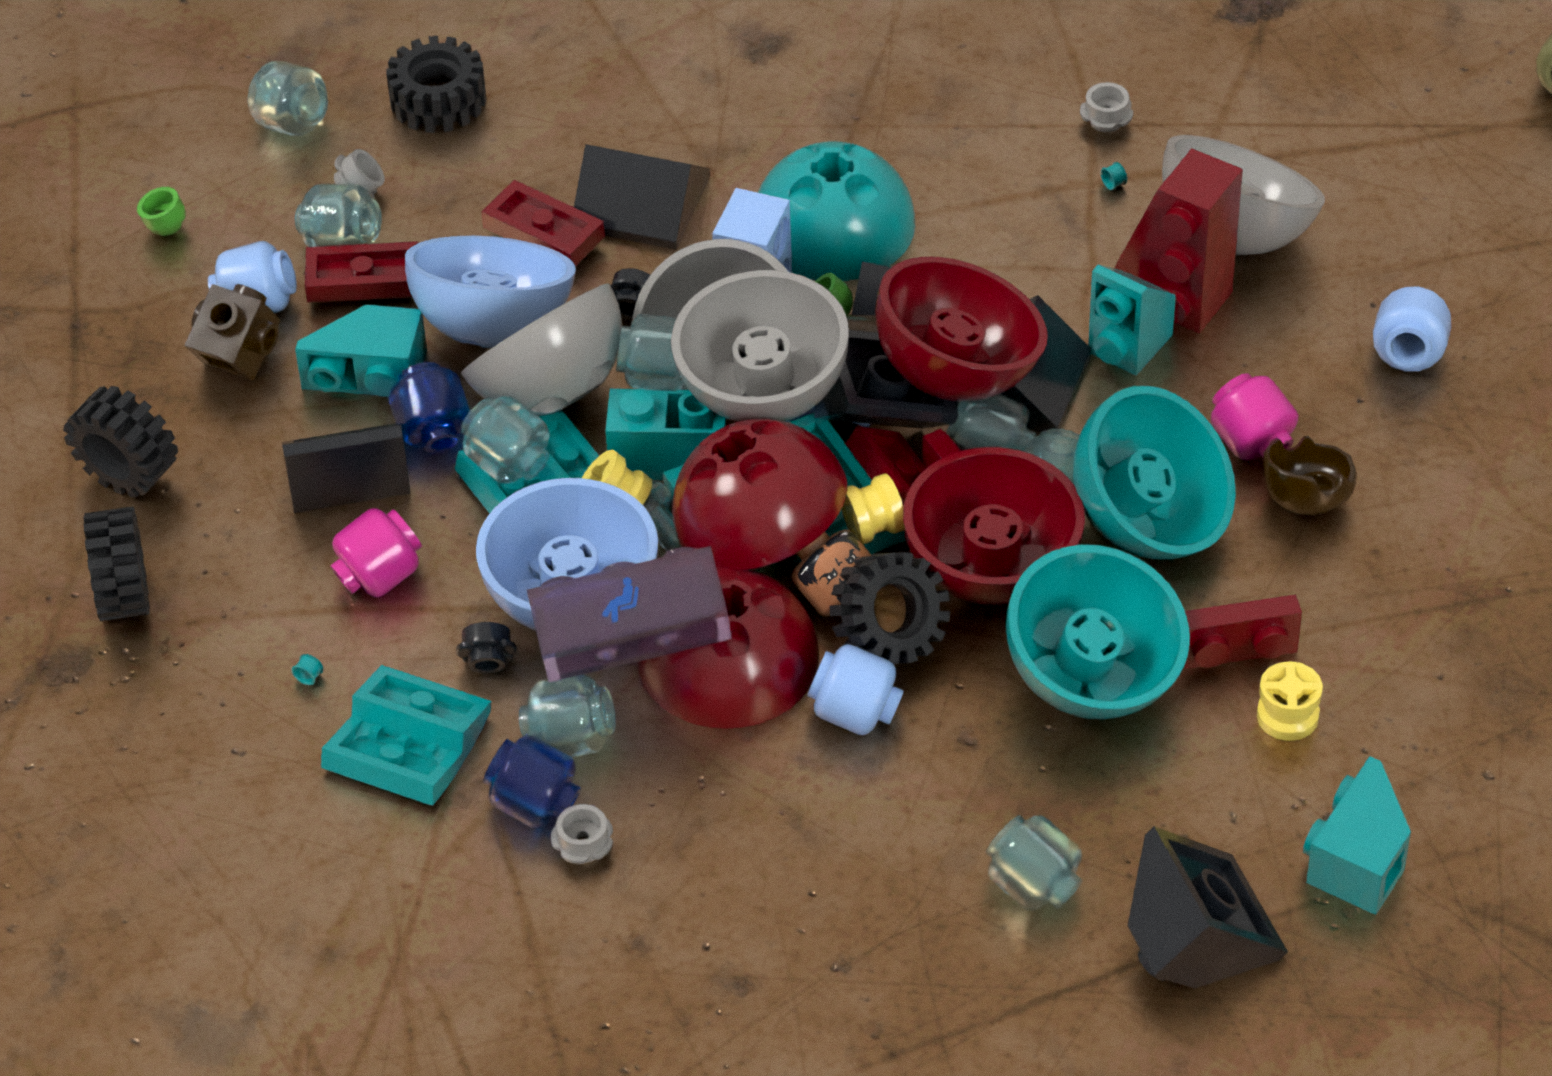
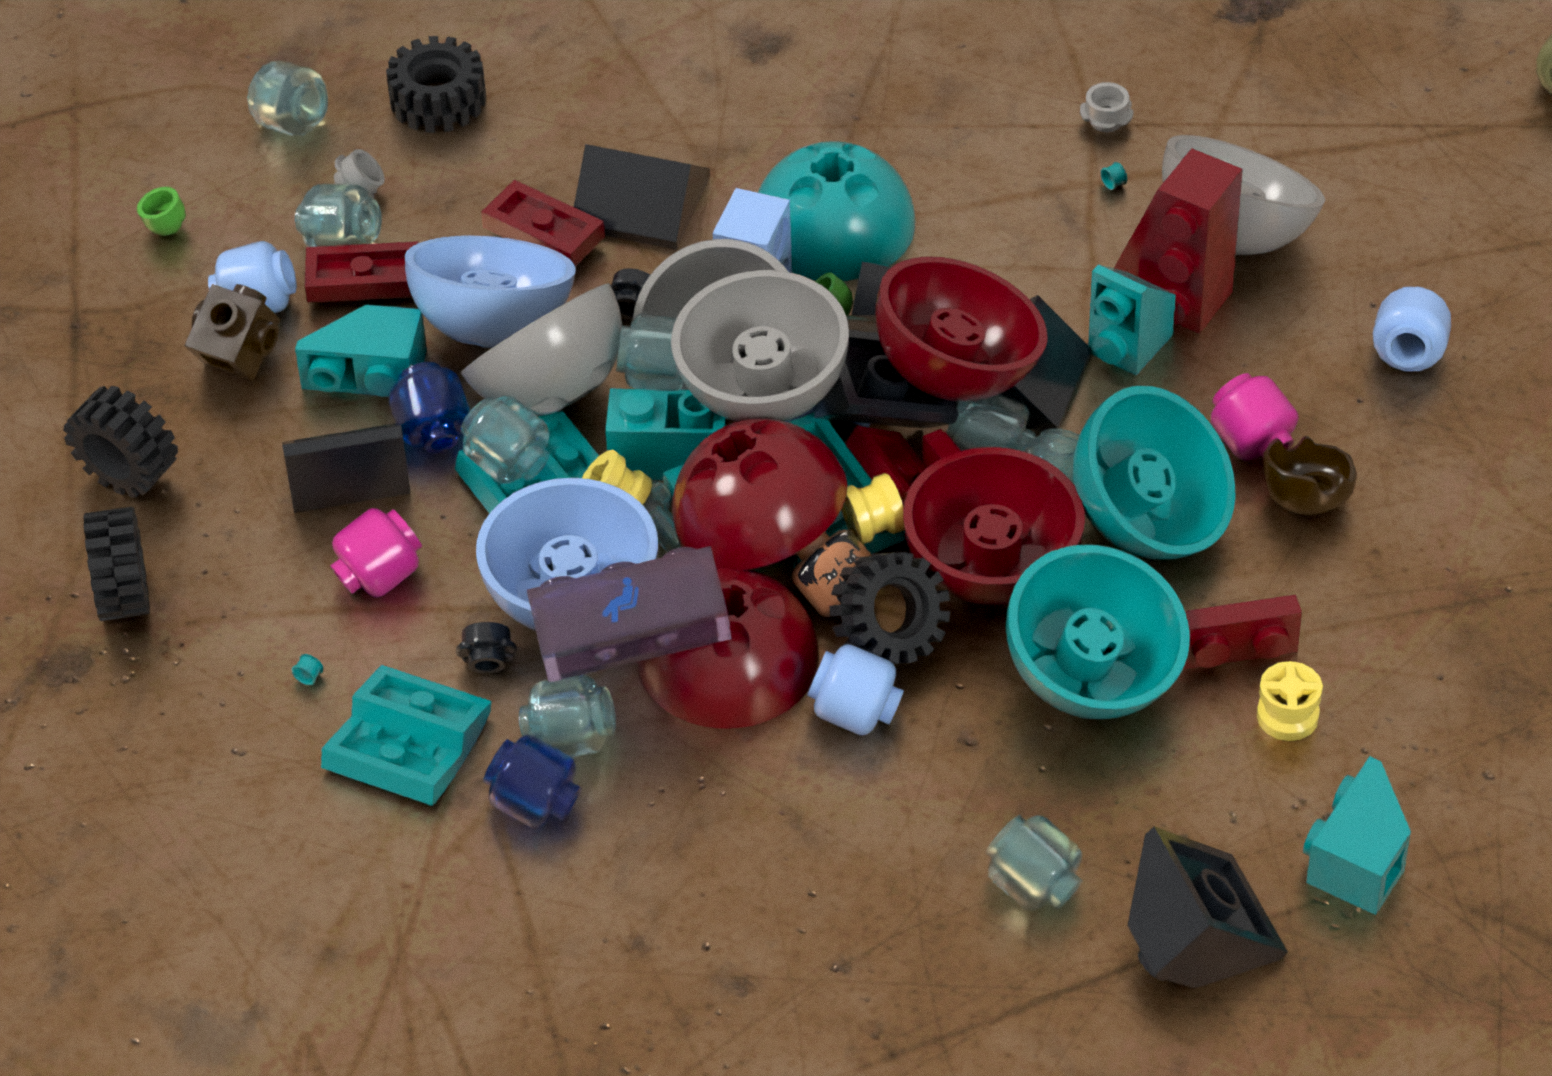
light grey plate [551,804,613,864] -> none

